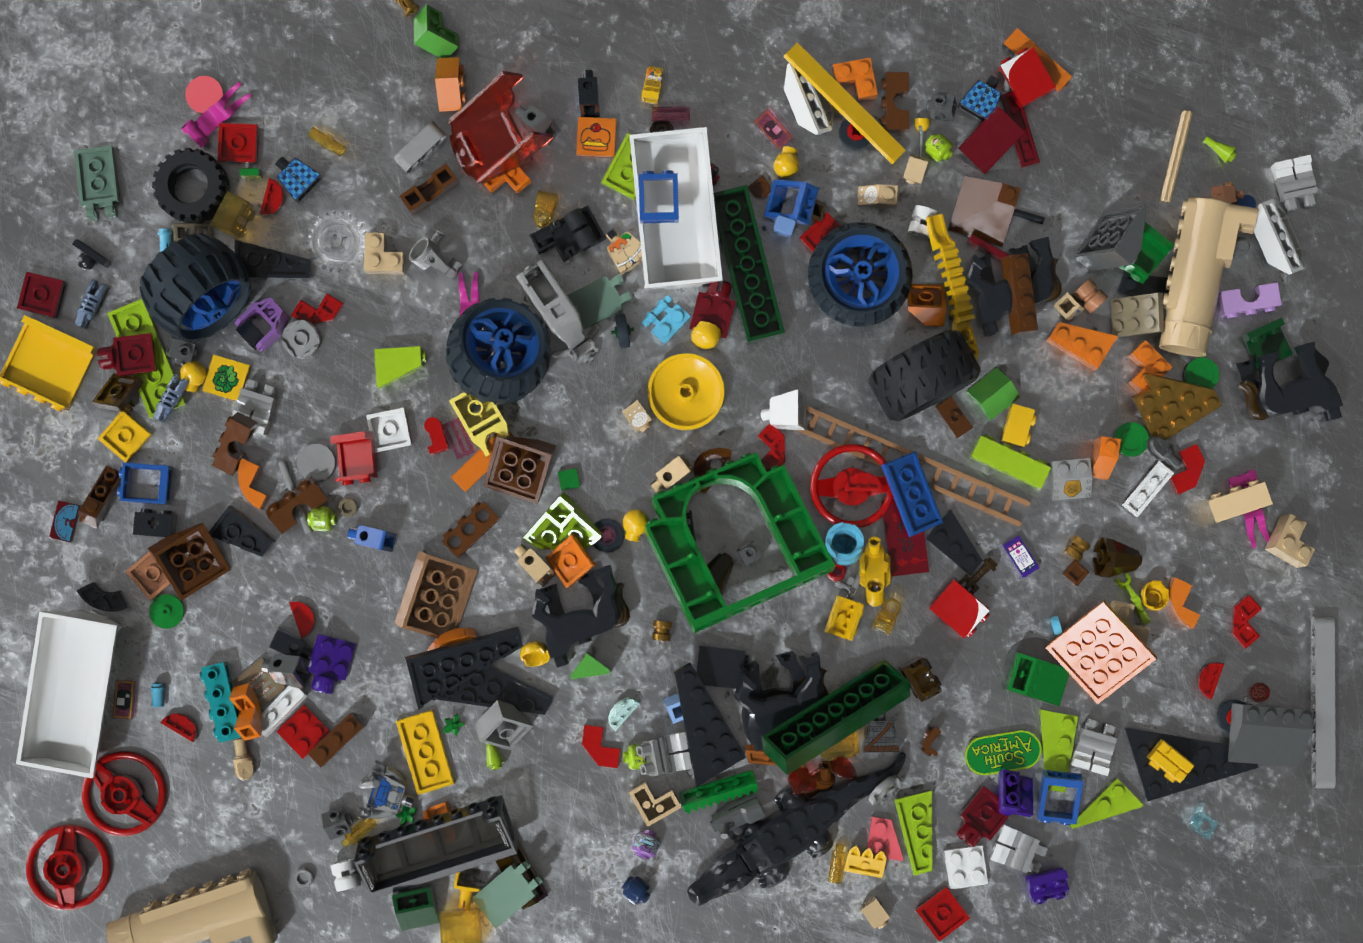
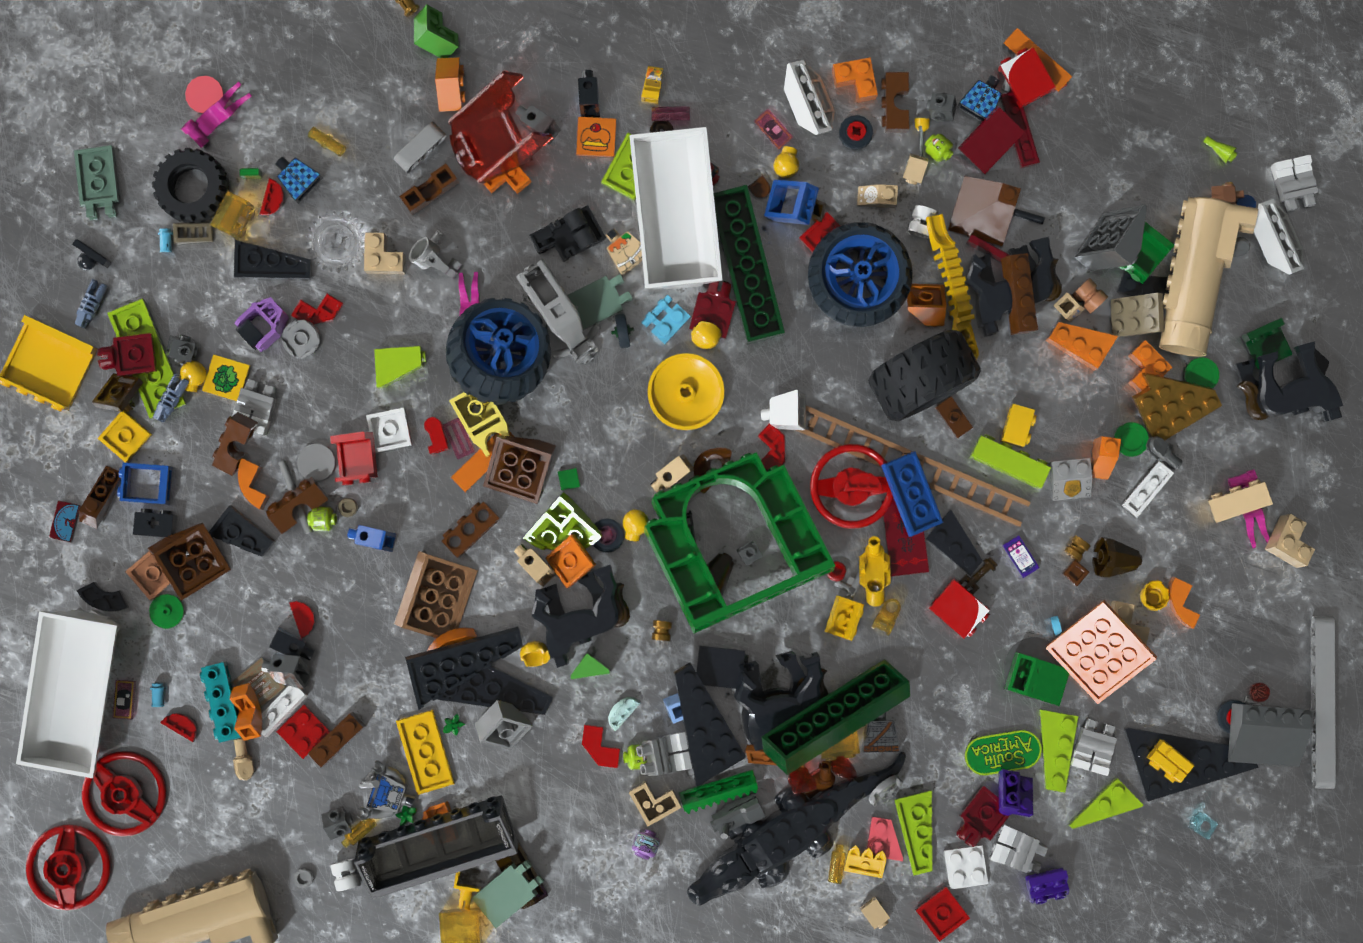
dark red plate [17,272,65,318] -> none
black wheel [139,233,252,342] -> none
red plate [217,123,258,163] -> none
dark purple plate [307,634,356,694] -> none
dark green slope [391,884,440,931] -> none
lime cone [486,744,505,771] -> none
clear yellow piece [533,190,558,229] -> none
tan slope [622,400,652,433] -> none
dark blue head [622,876,651,905] -> none
blue window [639,170,679,224] -> none
medium blue slope [773,215,796,238] -> none
yellow tile [783,42,905,164] -> none
medium azure tile [825,522,864,566] -> none
dark brown brick [898,656,942,702] -> none
reddish brown bracket [919,726,941,757] -> none
bright green slope [967,367,1020,421] -> none
blue window [1036,770,1084,825] -> none
lime piece [1116,573,1151,626] -> none
tan axle [1160,110,1193,203] -> none
red tile [1170,444,1205,495] -> none
red plate [1198,662,1224,700] -> none
lavender arch [1218,282,1282,319] -> none
red tile [1232,594,1262,649] -> none

